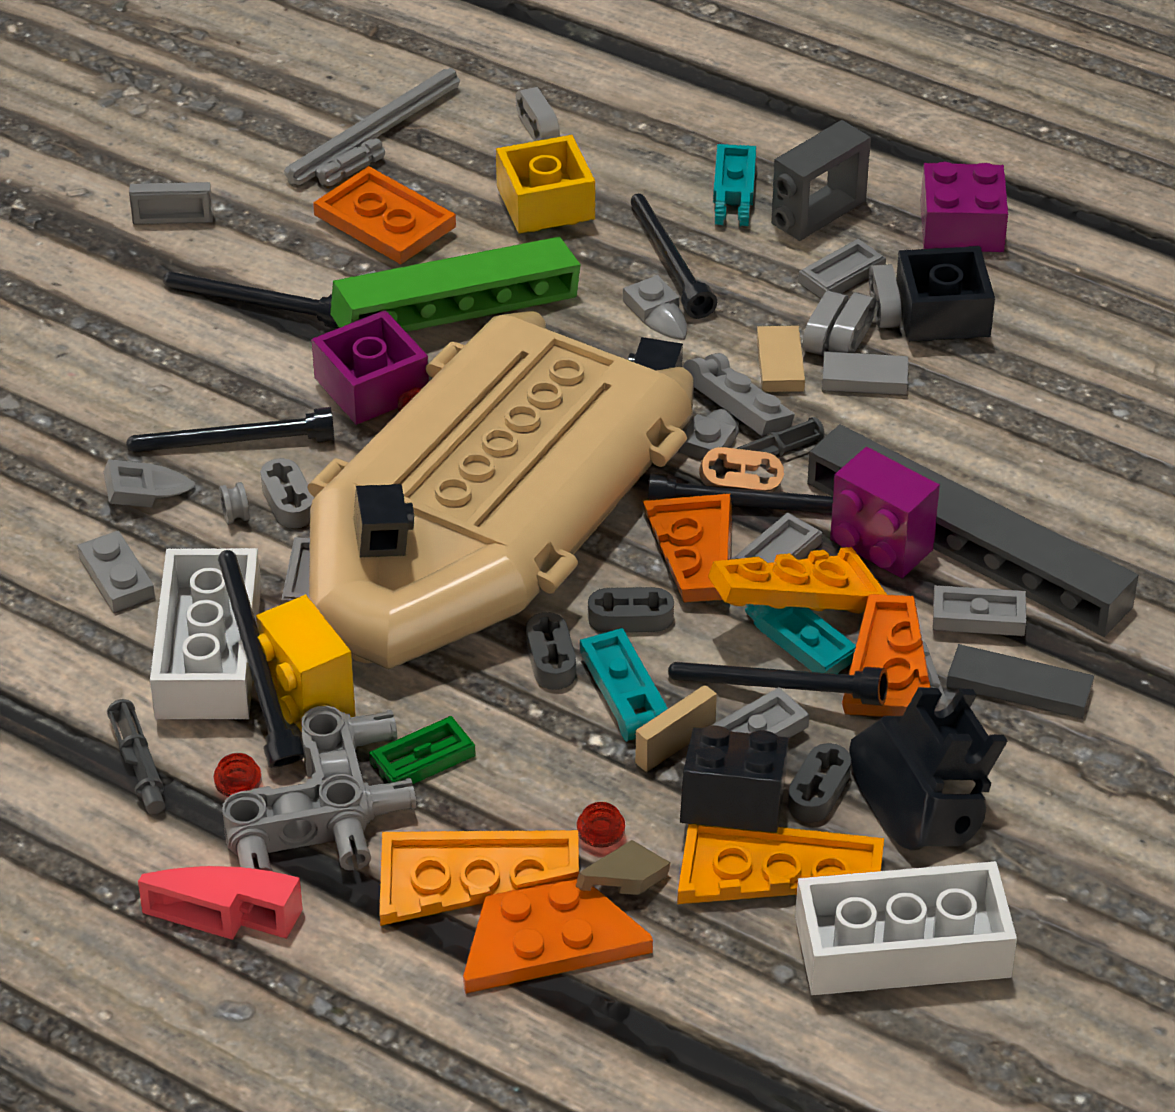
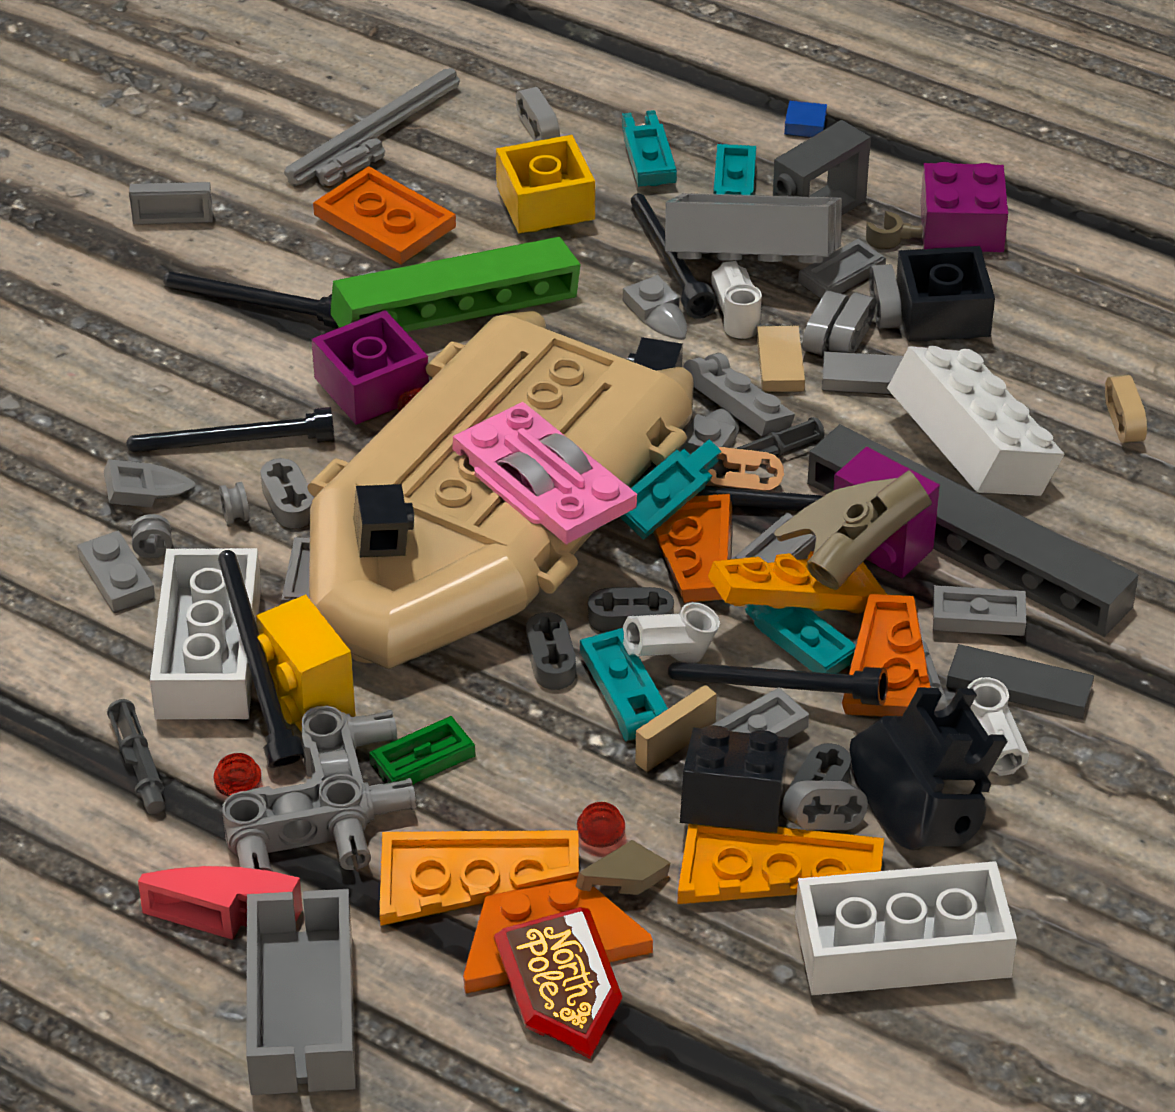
none -> light grey bush [131,514,172,559]
none -> light grey piece [246,889,356,1095]
none -> bright pink piece [453,402,637,544]
none -> tile [493,907,623,1059]
none -> teal hinge [620,439,721,540]
none -> teal hinge [621,110,677,187]
none -> white piece [623,602,720,663]
none -> light grey piece [665,193,842,263]
none -> white piece [711,261,762,339]
none -> dark tan pin [774,470,932,590]
none -> light grey beam [782,781,868,830]
none -> blue tile [784,101,827,137]
none -> dark tan piece [866,211,923,249]
none -> white brick [887,346,1065,496]
none -> white piece [968,677,1029,776]
none -> tan beam [1105,375,1147,443]

